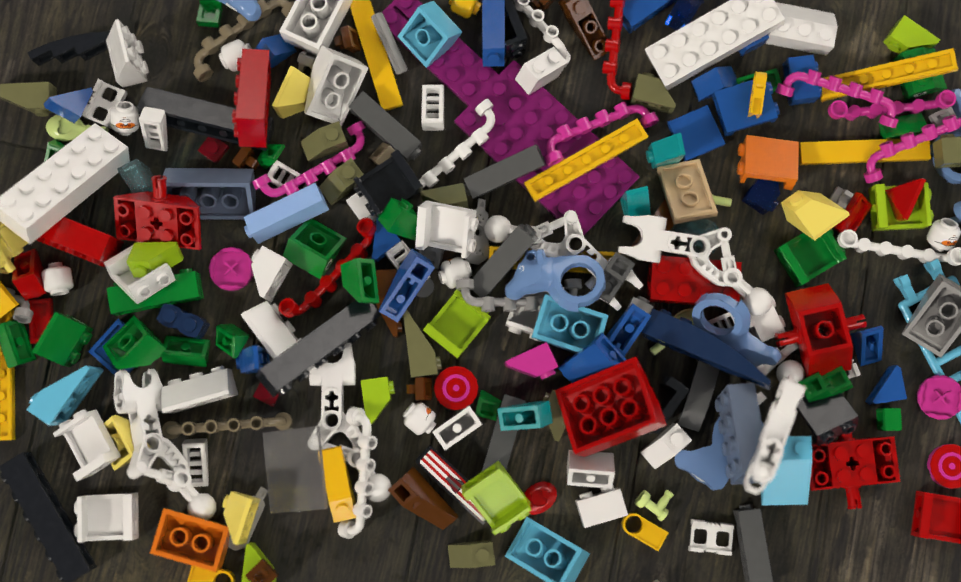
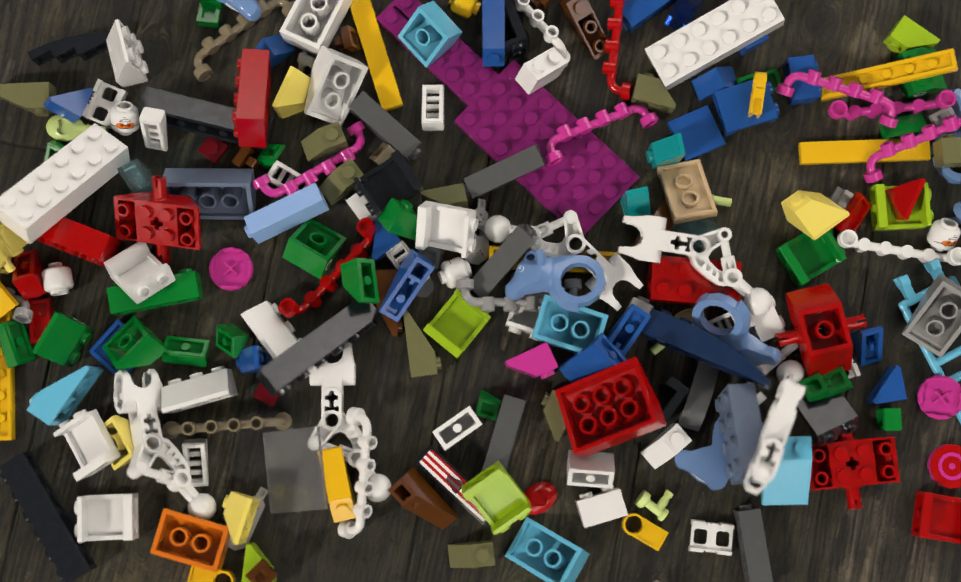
lime slope [126,242,184,278] -> none
dark blue brick [156,304,210,339] -> none
white head [219,39,252,72] -> none
white slope [251,246,293,302] -> none
lime slope [361,377,395,425] -> none
light grey axle [371,12,407,75] -> none
white head [402,402,436,435] -> none
reddish brown tile [406,377,432,400] -> none
white bar [419,98,495,188] -> none
red tile [434,366,478,410] -> none
teal slope [497,400,553,431] -> none
yellow tile [524,118,649,202] -> none
dark grey slope [590,252,635,304] -> none
orange panel [737,135,799,190] -> none
clear blue slope [741,179,780,215] -> none
white slope [766,2,838,55] -> none

